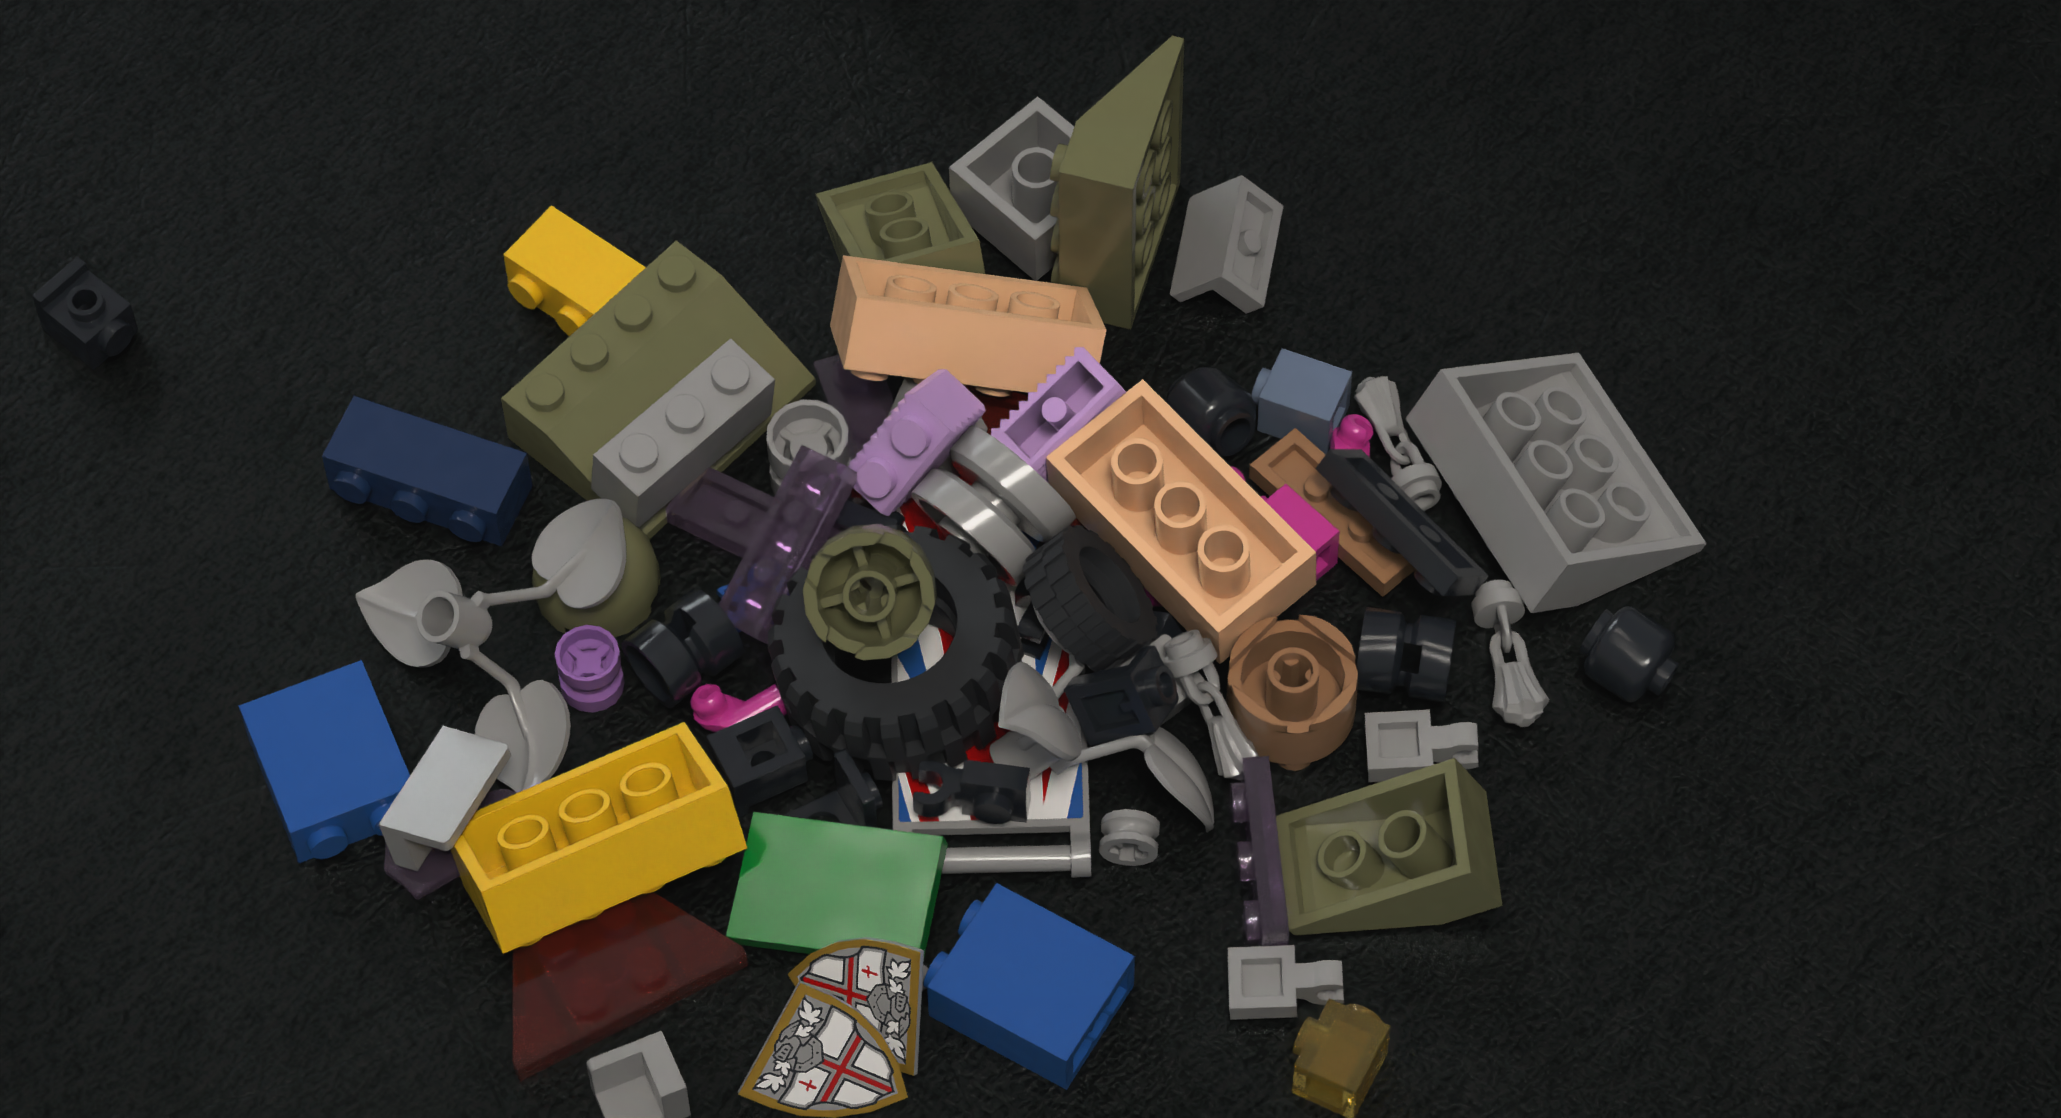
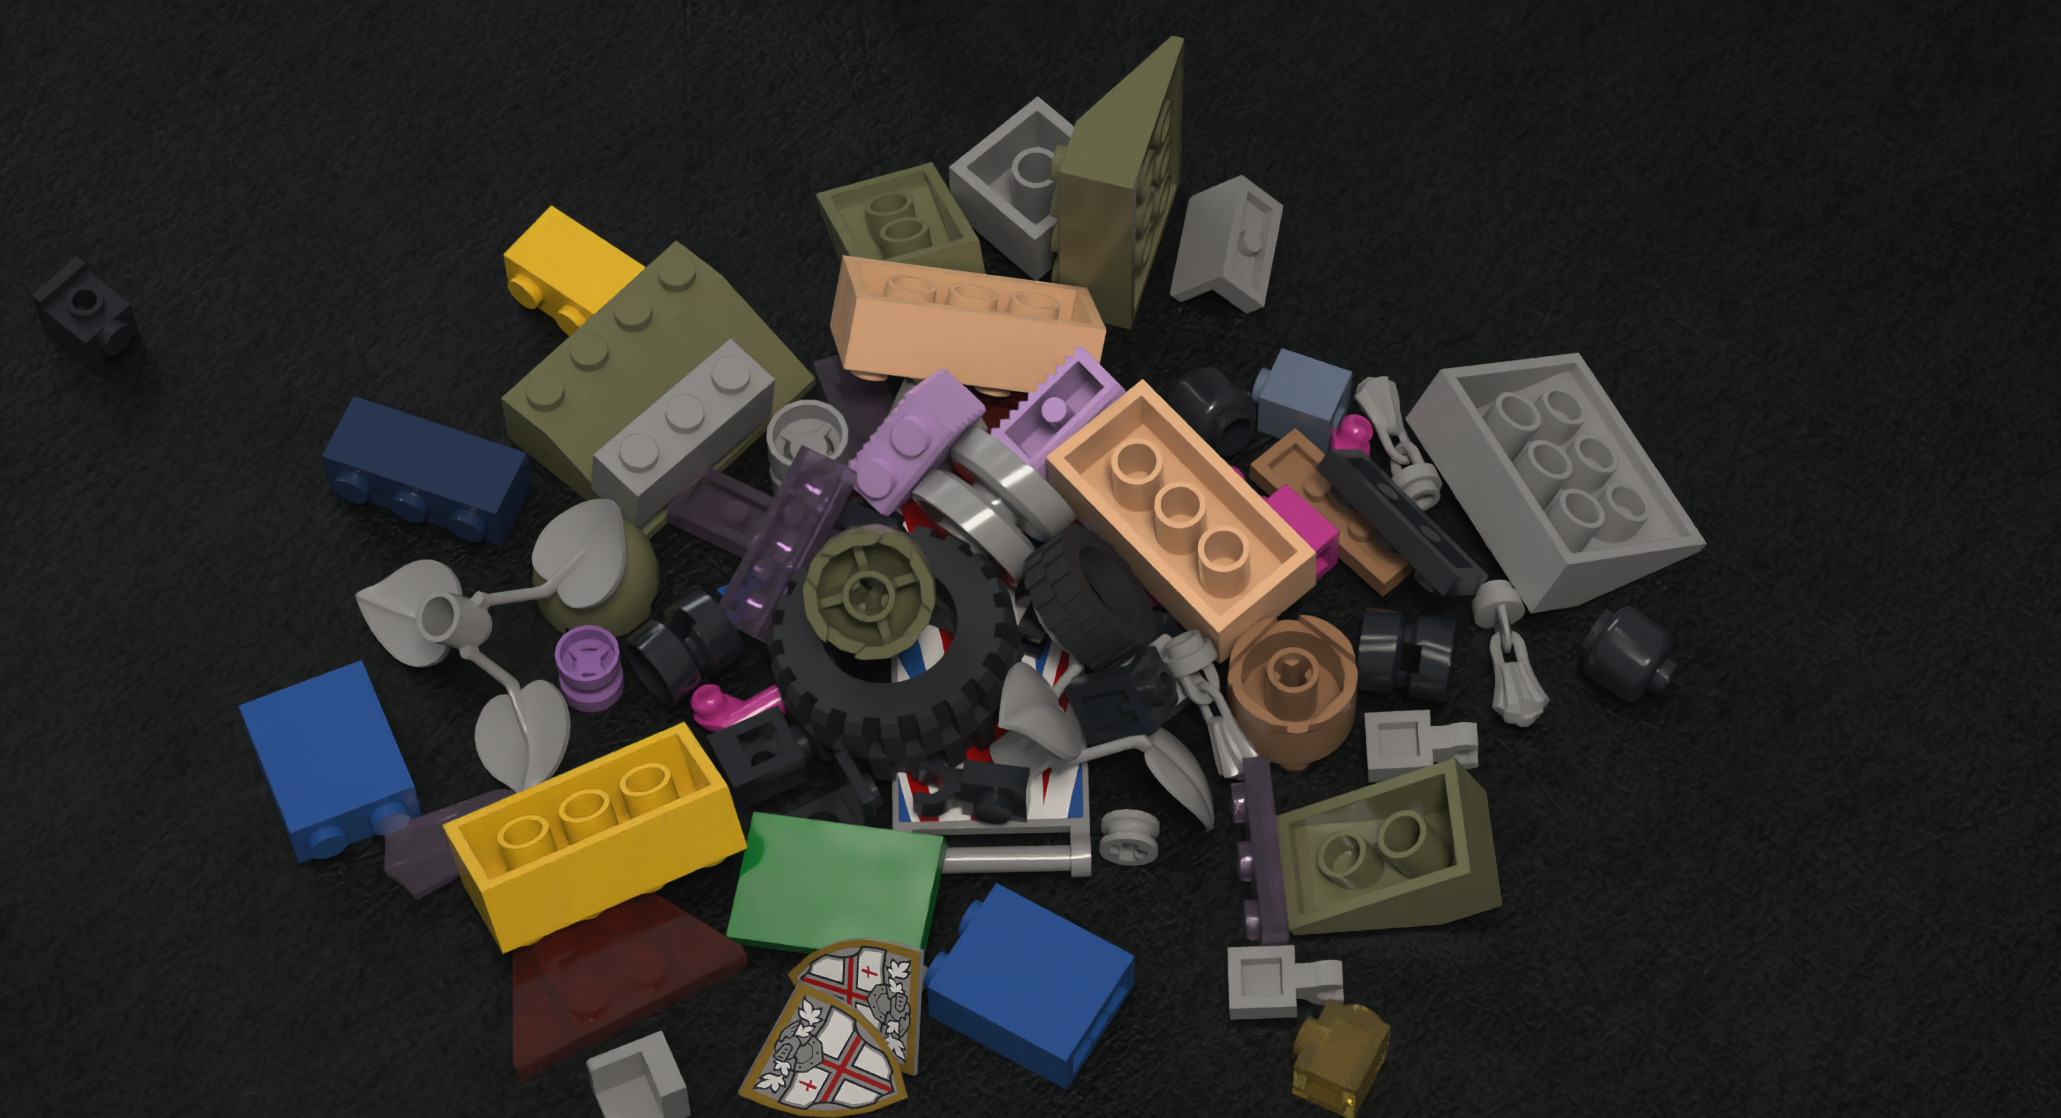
light grey panel [379,726,511,871] -> none

